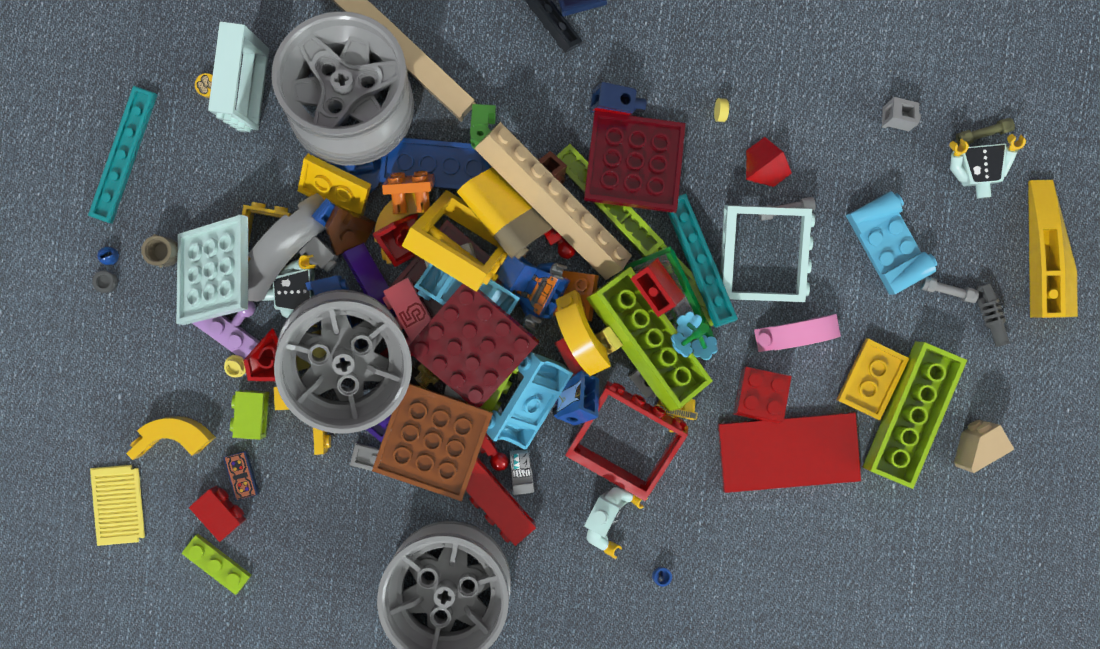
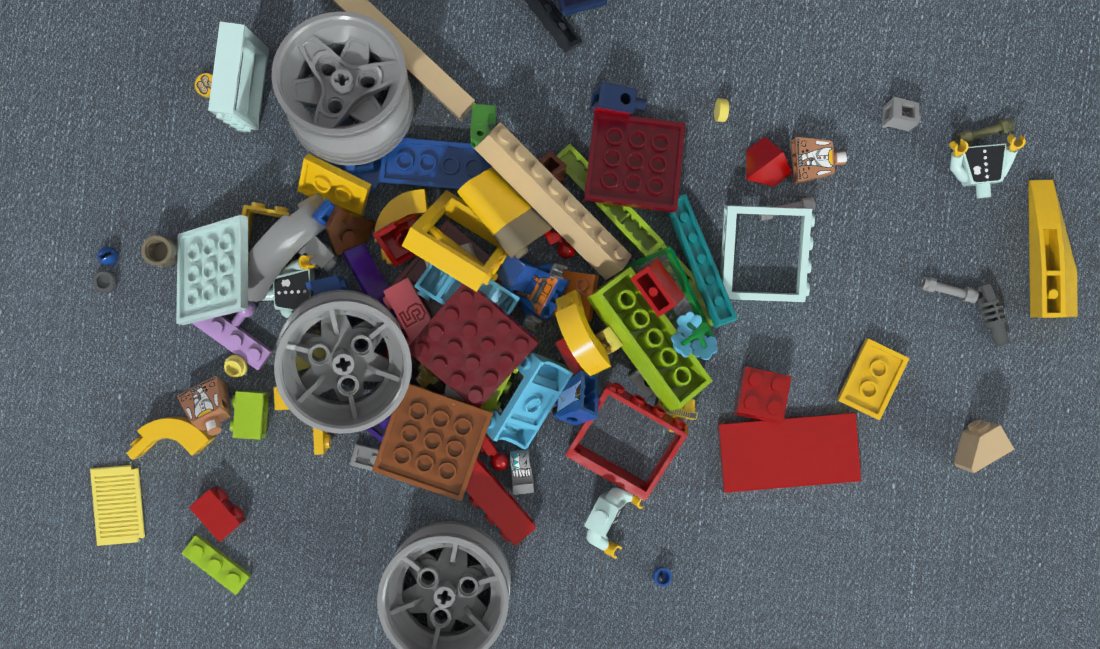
teal tile [88,85,158,224] -> none
tile [223,450,260,501] -> none
red slope [243,328,278,381] -> none
orange plate [382,171,435,214] -> none
bright pink arch [754,314,841,352] -> none
medium azure piece [846,191,937,295] -> none
lime brick [862,341,967,489] -> none
none -> nougat torso [177,376,231,435]
none -> torso [791,137,847,184]

